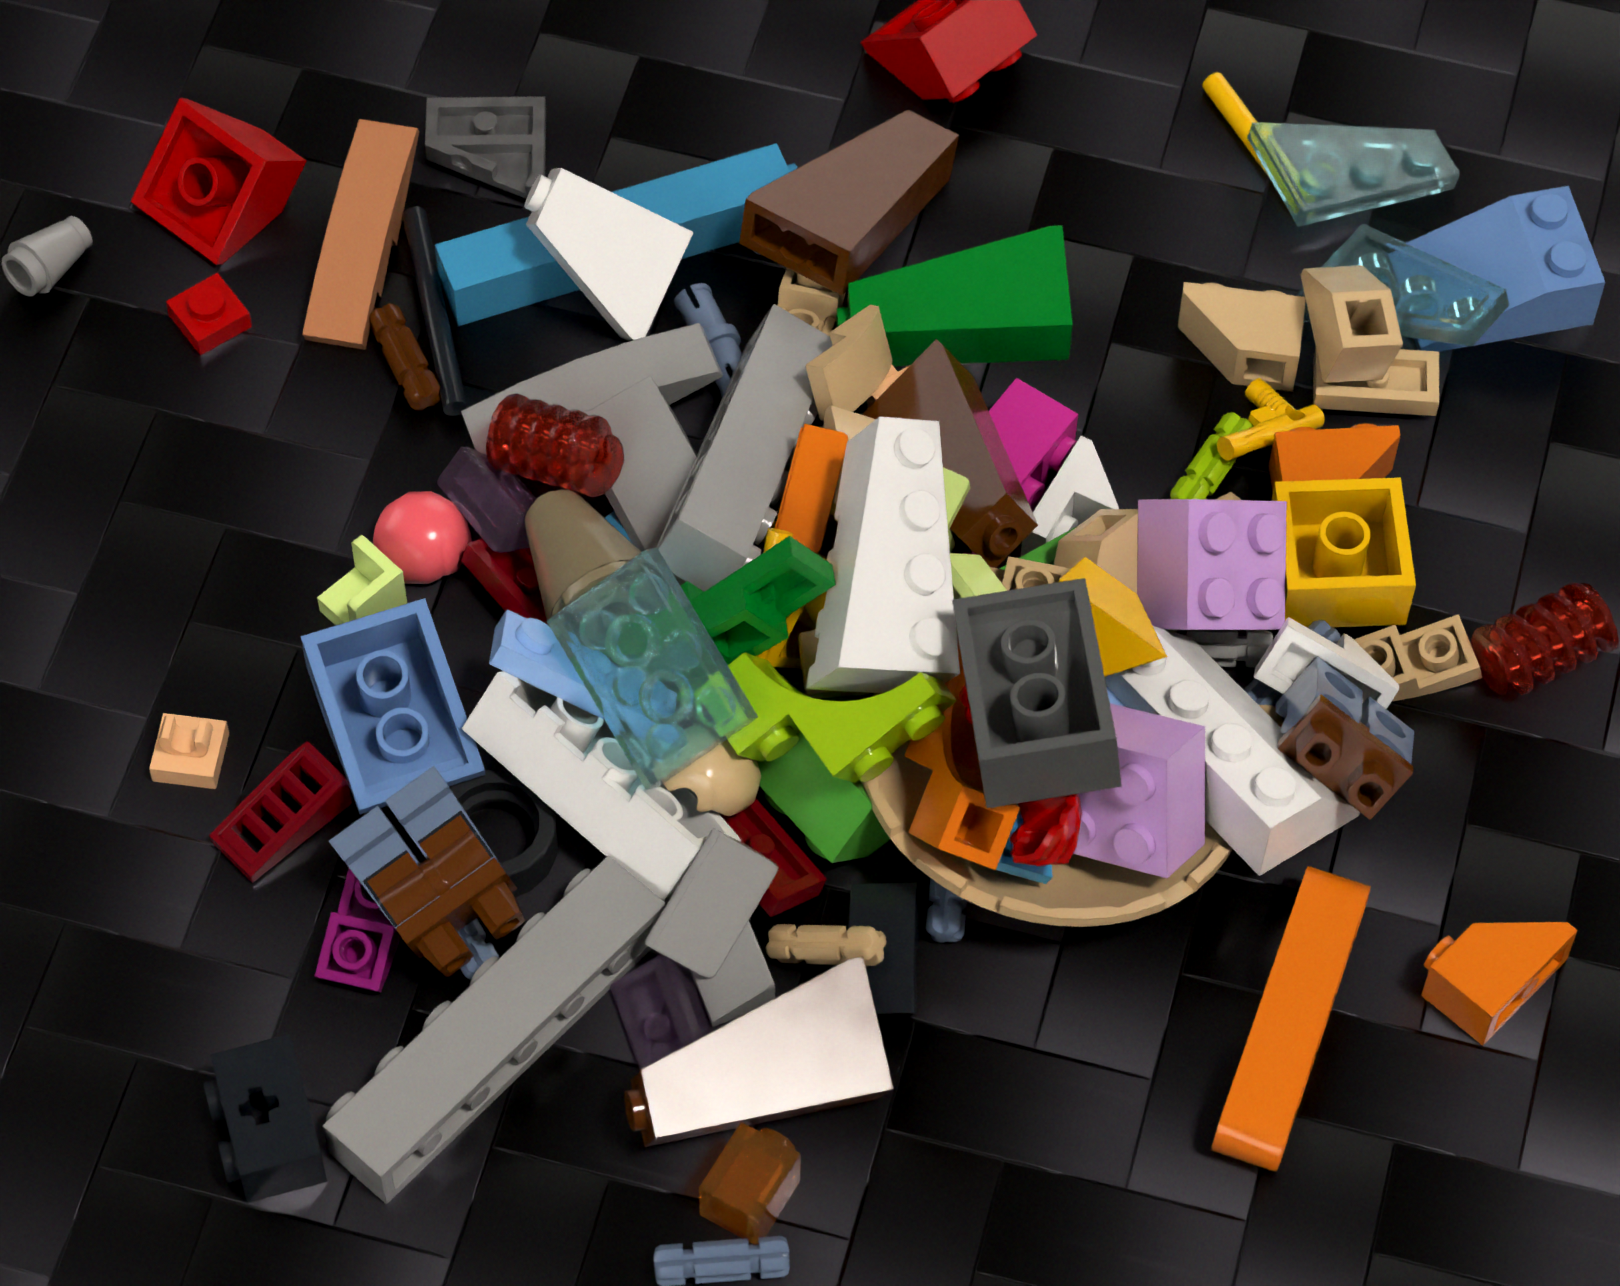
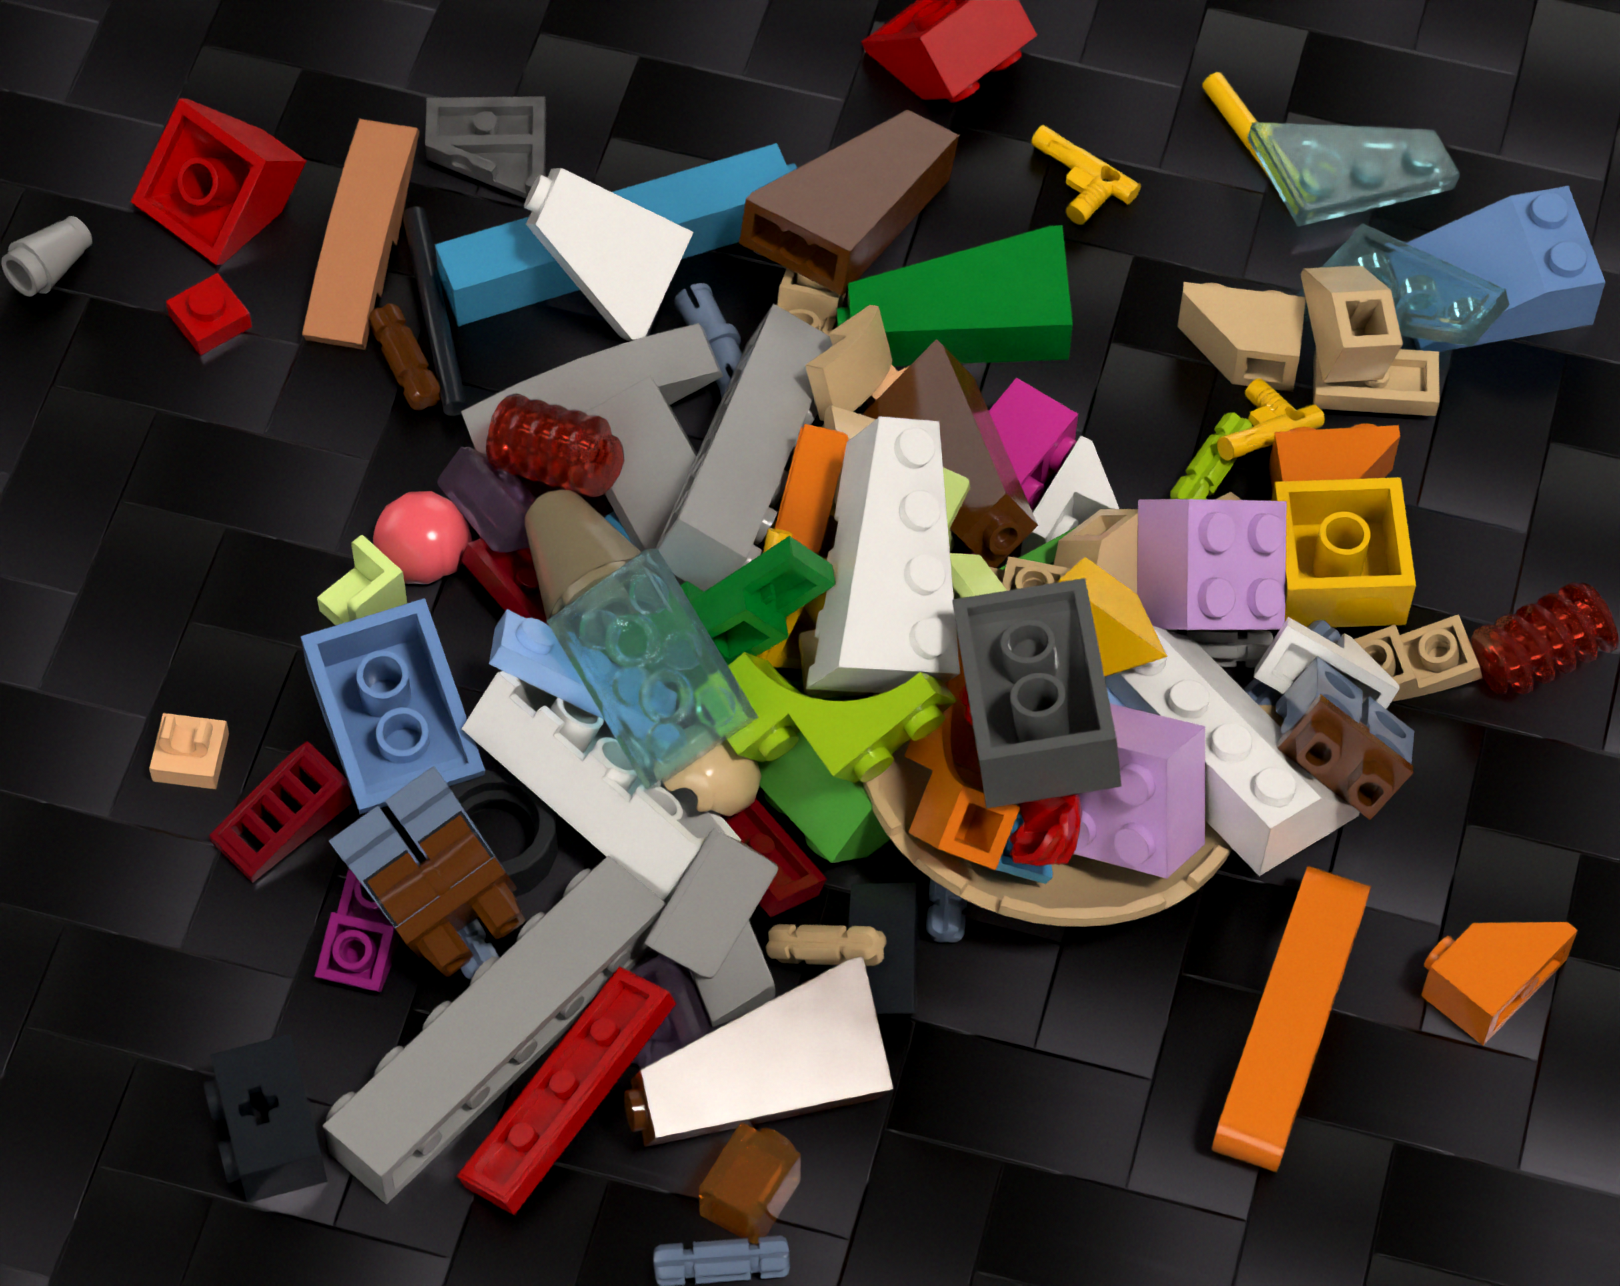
none -> red tile [457,966,676,1215]
none -> yellow hose [1031,125,1141,225]

